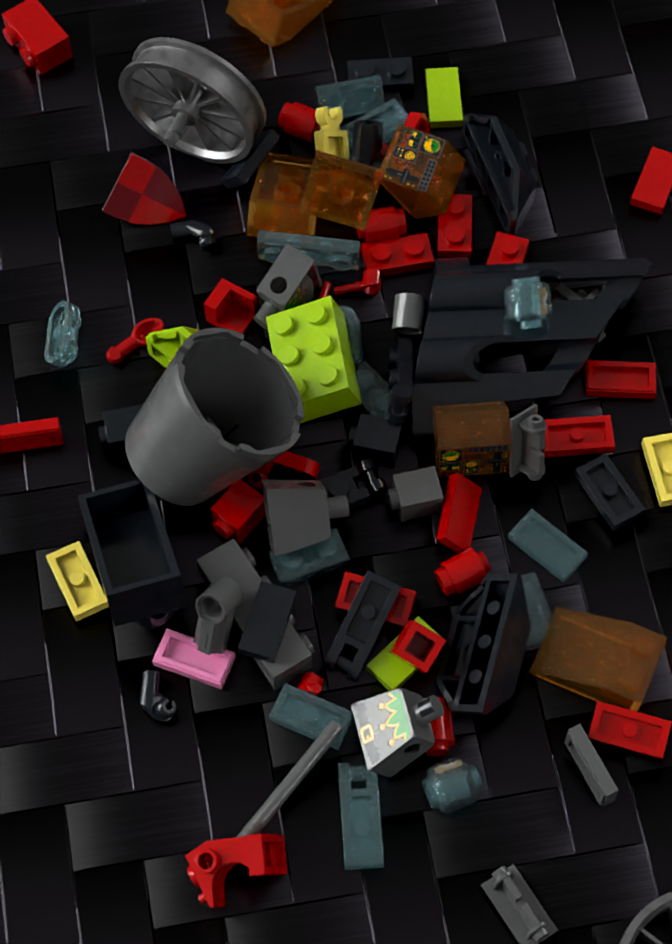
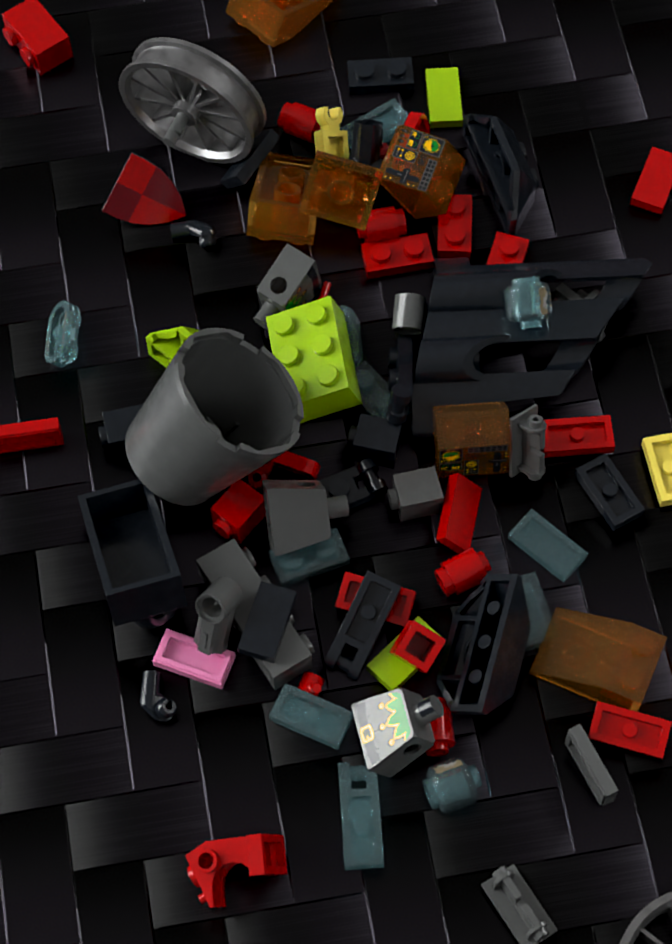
light yellow plate [46,541,109,622] -> none
red piece [106,318,164,364] -> none
red panel [204,278,259,334] -> none
dark grey bar [237,720,344,837] -> none
clear light blue plate [257,230,360,271] -> none
clear light blue plate [316,75,385,118] -> none
red hand [334,269,382,296] -> none
red tile [585,360,656,399] -> none

